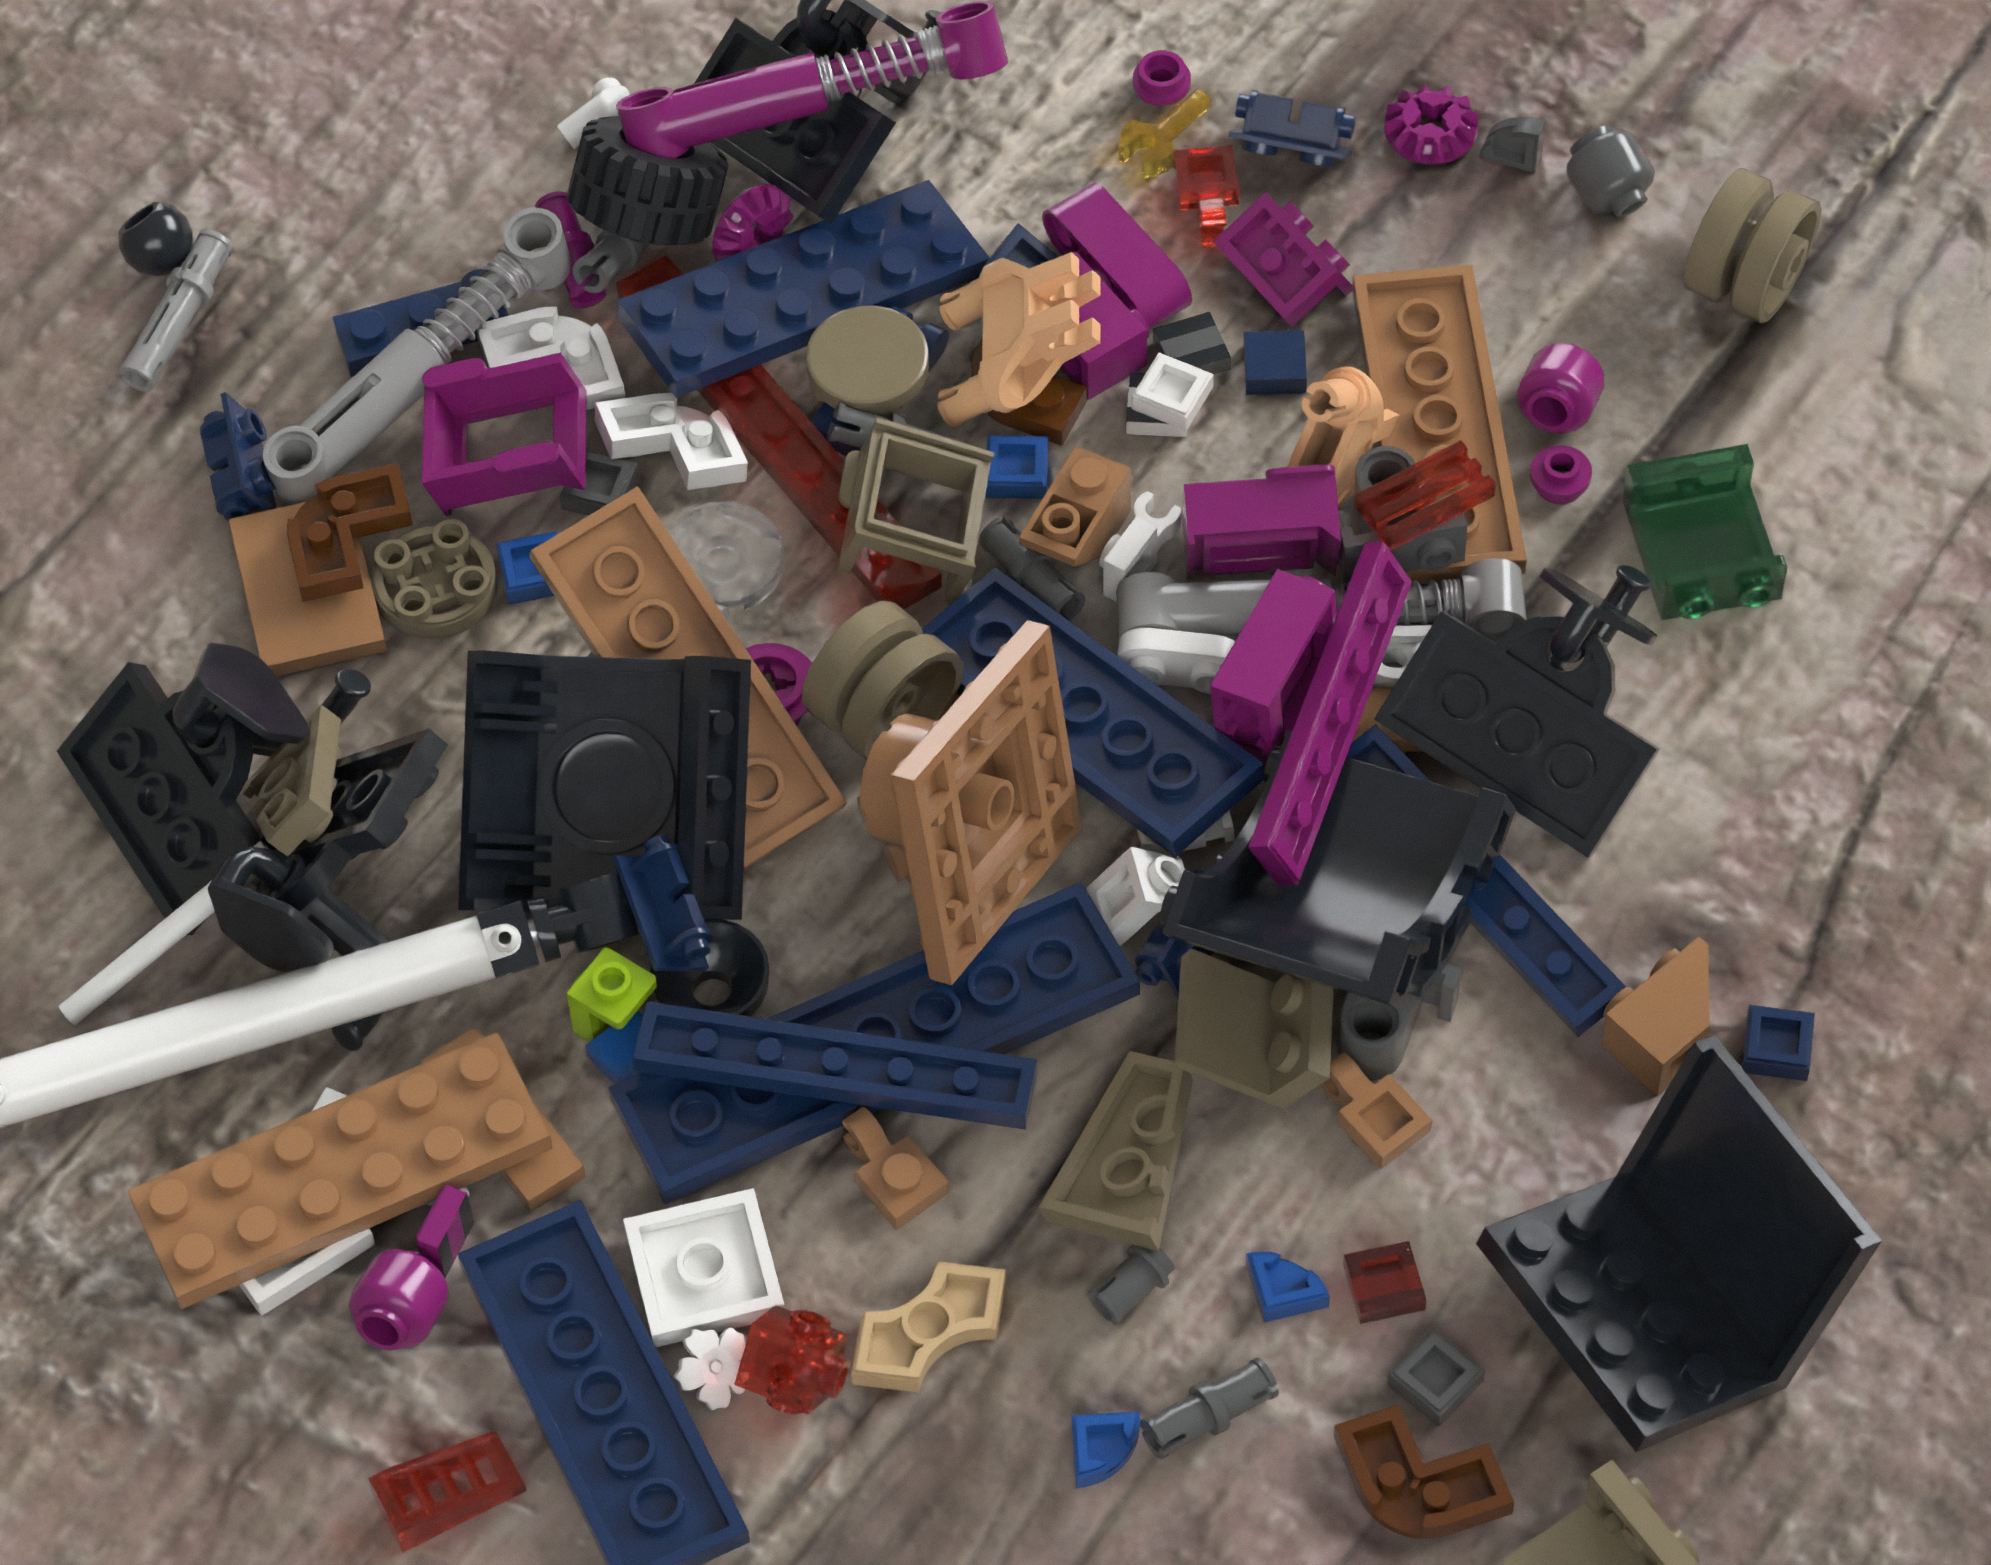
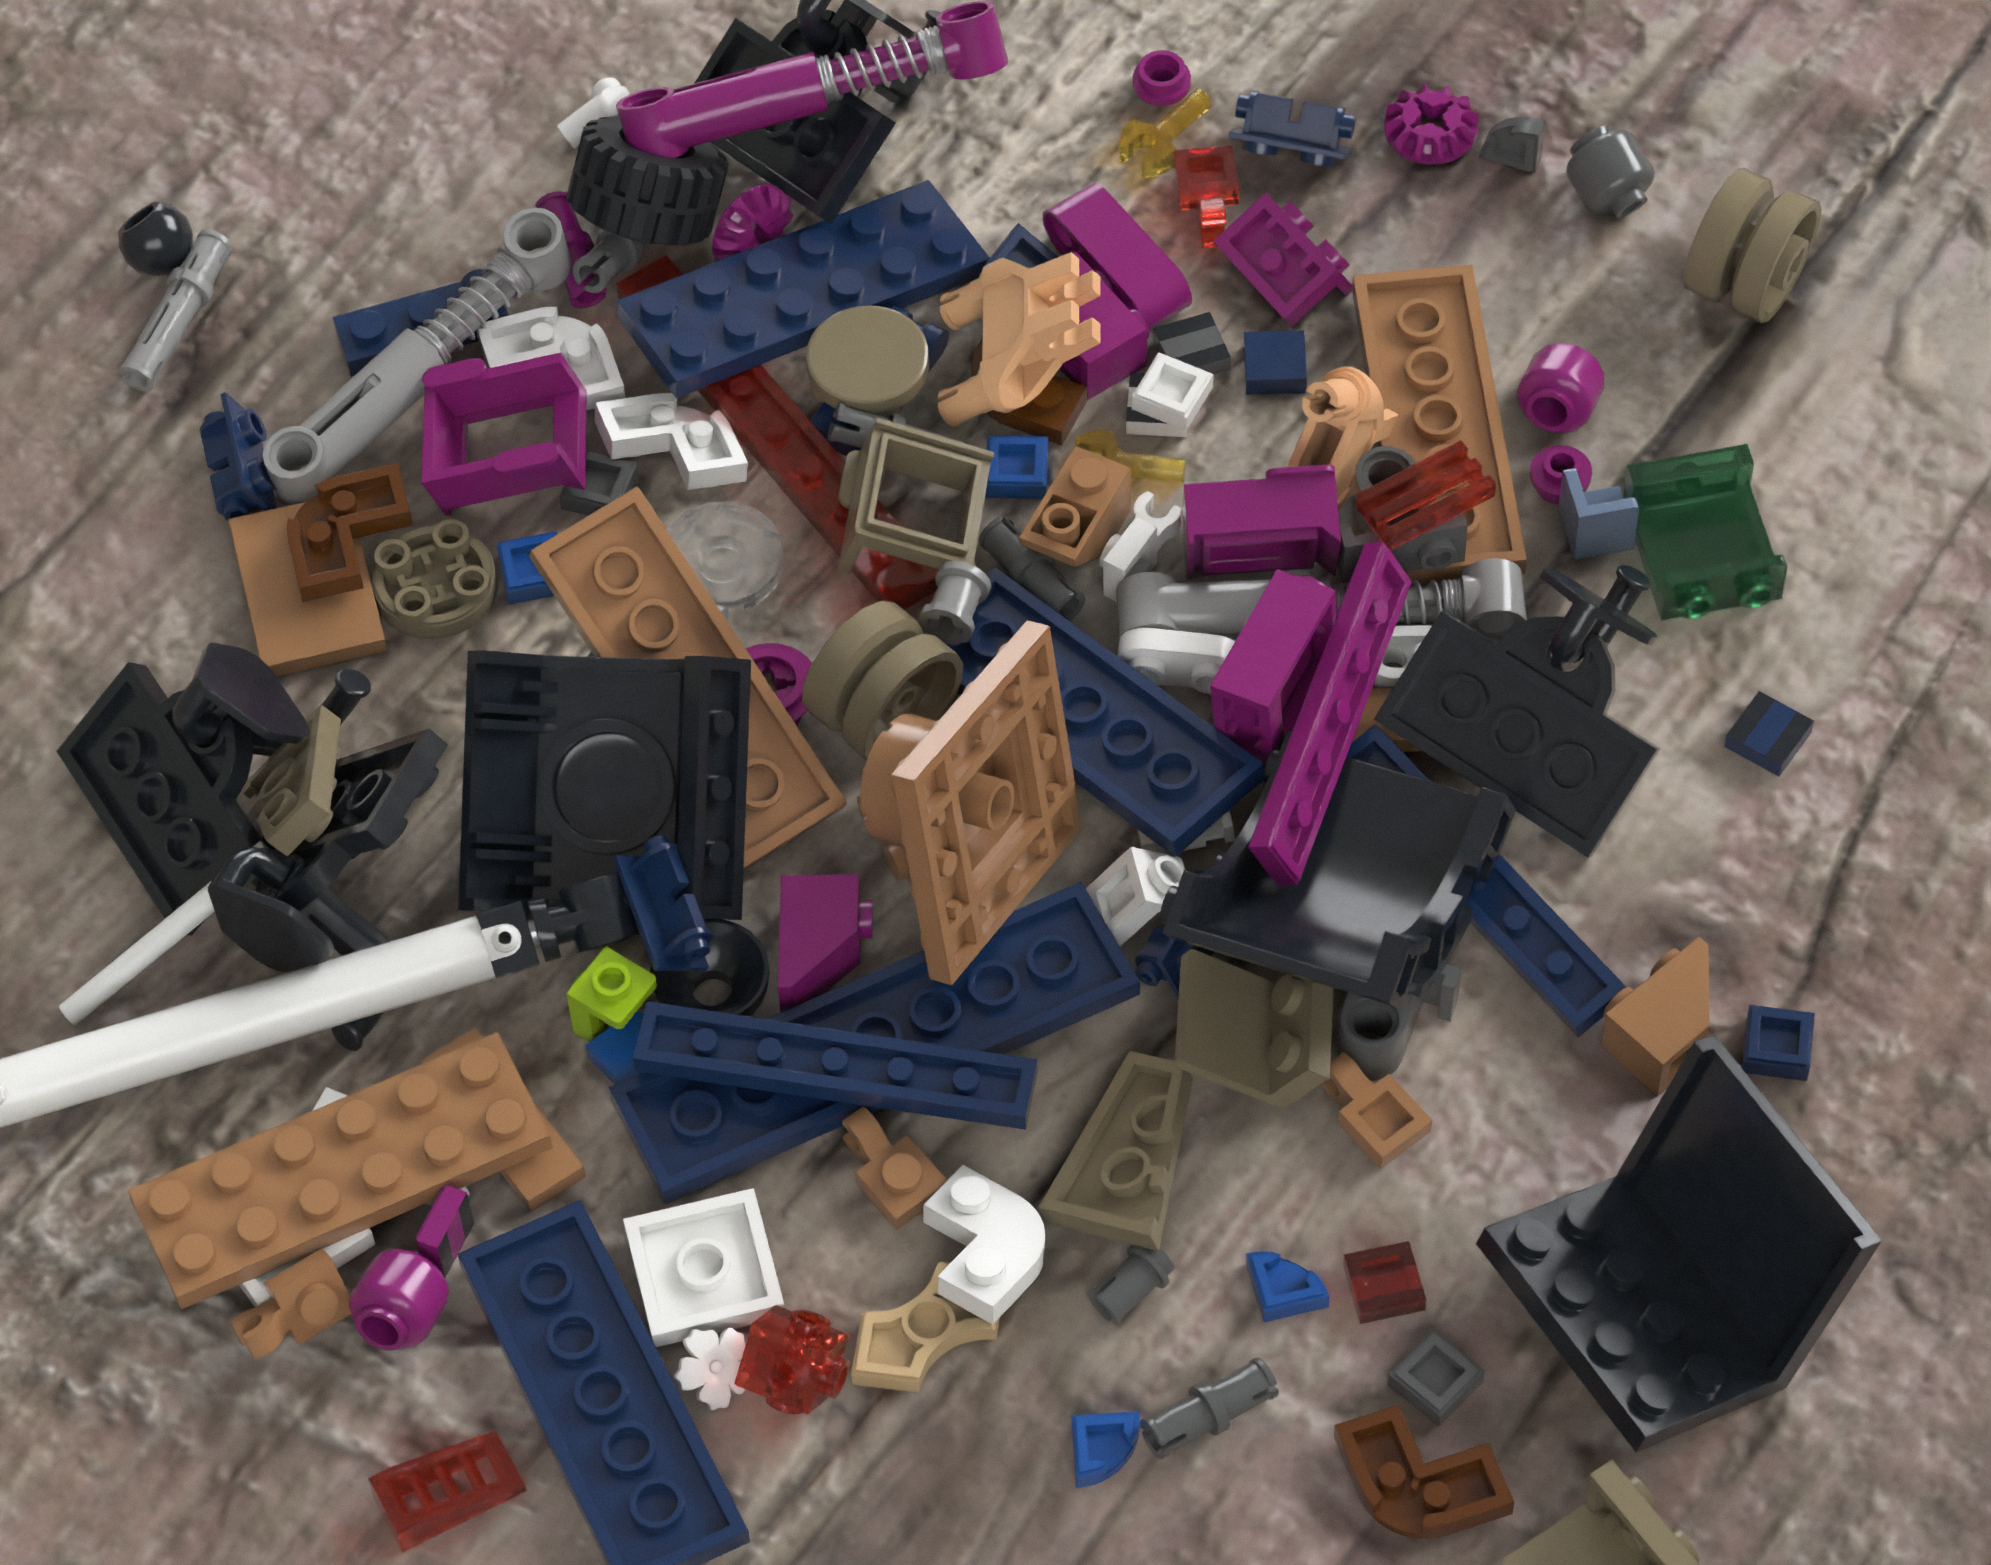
none -> medium nougat plate [230,1248,351,1360]
none -> magenta slope [777,874,874,1012]
none -> light grey bush [918,561,991,645]
none -> white plate [923,1165,1045,1325]
none -> clear yellow bar [1075,430,1187,483]
none -> sand blue panel [1558,468,1639,560]
none -> tile [1724,691,1814,777]

